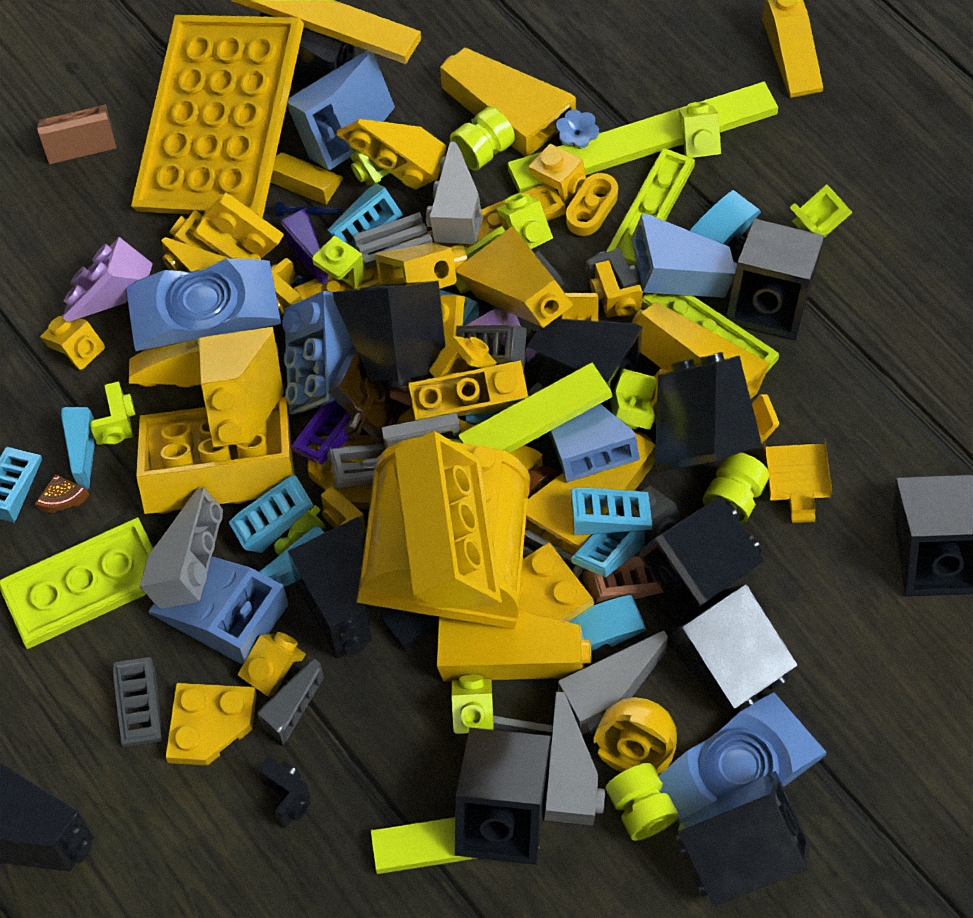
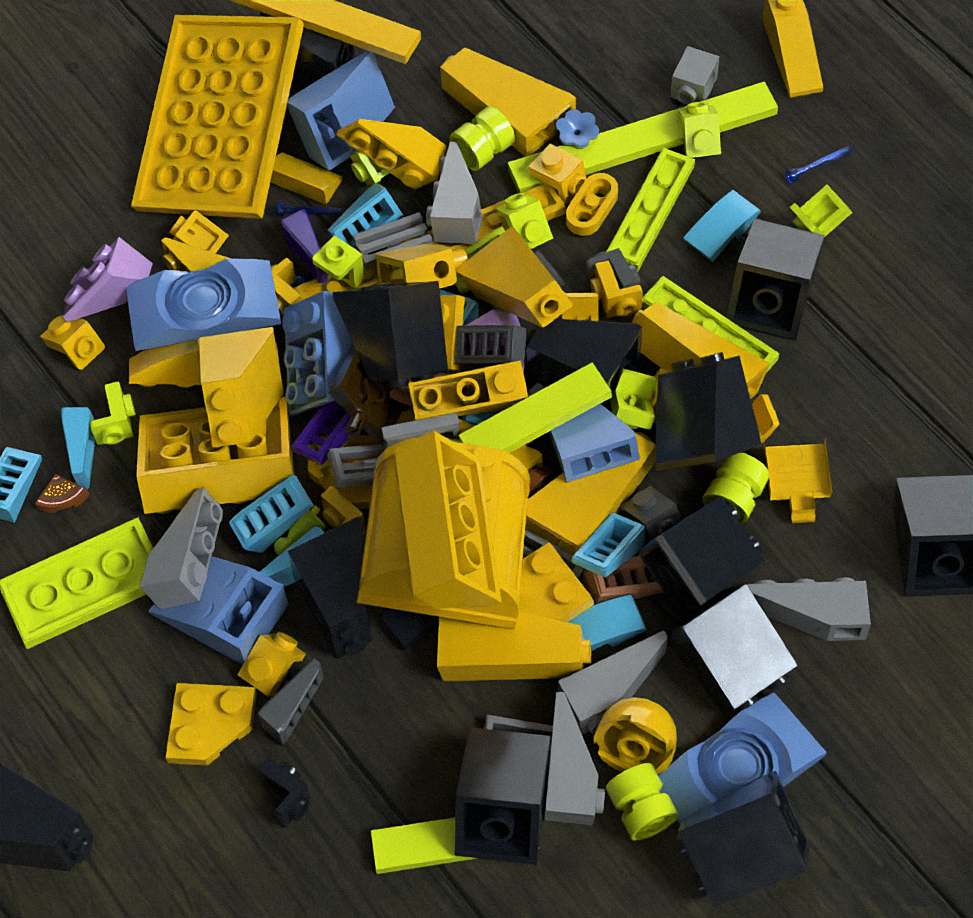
nougat slope [37,104,117,164] -> none
dark grey slope [112,657,162,747] -> none
yellow bracket [194,192,284,260] -> none
yellow bracket [429,336,497,378] -> none
neon yellow bracket [452,674,494,734] -> none
medium azure slope [571,488,652,535] -> none
medium blue slope [631,214,737,298] -> none
none -> light grey brick [671,46,720,104]
none -> light grey slope [747,577,871,641]
none -> clear blue piece [786,145,852,183]

